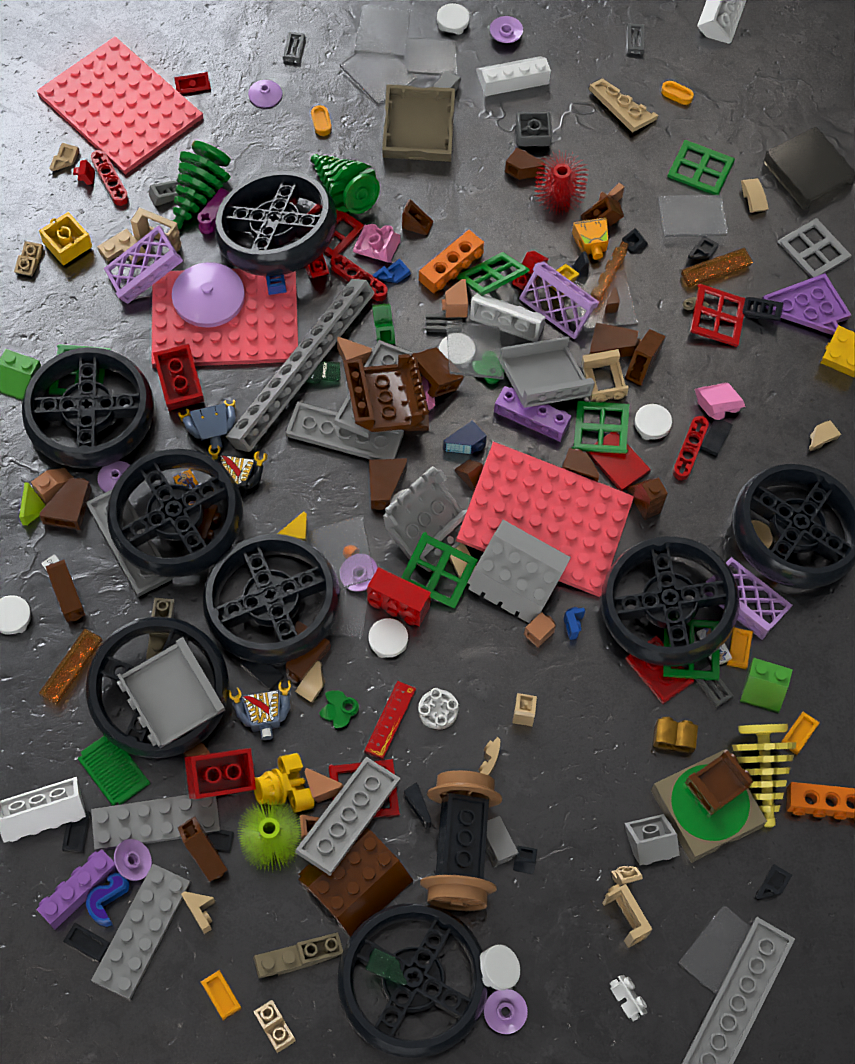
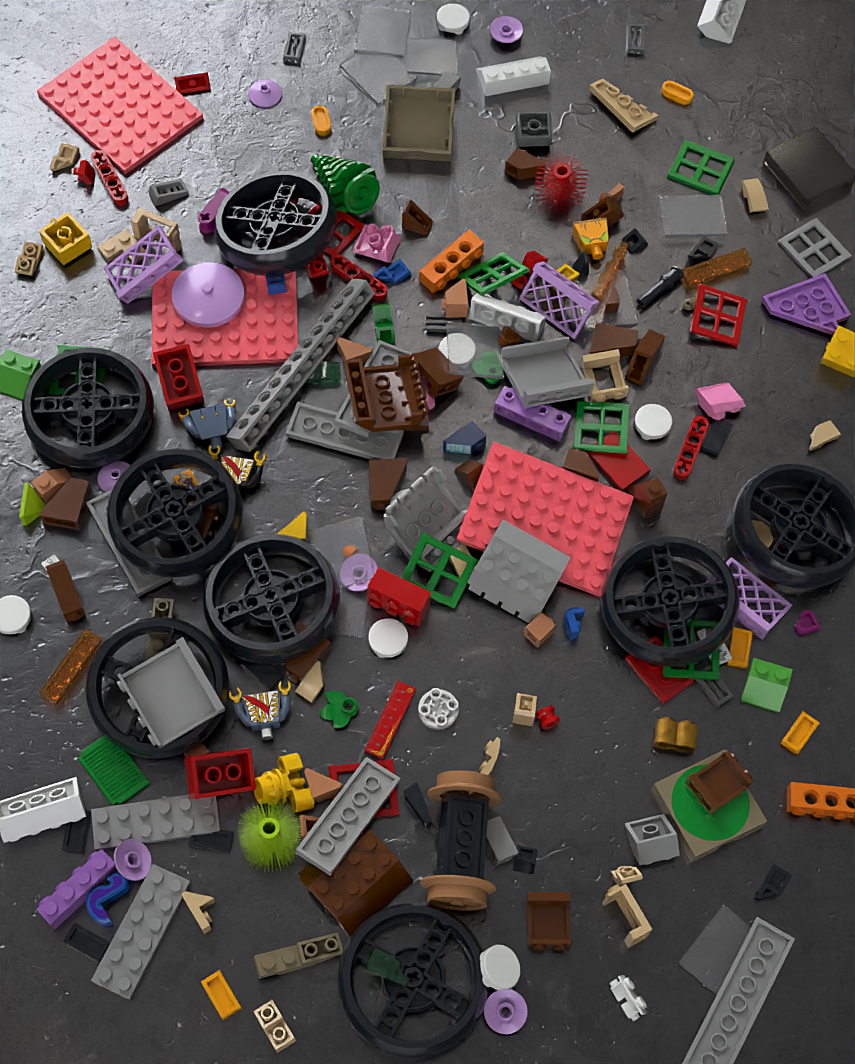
green plant [173,141,231,229] -> none
reddish brown slope [177,816,228,882] -> none
light yellow plant [732,724,797,827] -> none
black slope [743,297,784,321] -> none
none -> dark orange tile [498,326,521,347]
none -> reddish brown panel [526,892,572,951]
none -> red wheel [536,705,560,729]
none -> black pin [637,266,684,308]
none -> magenta tile [795,610,820,635]

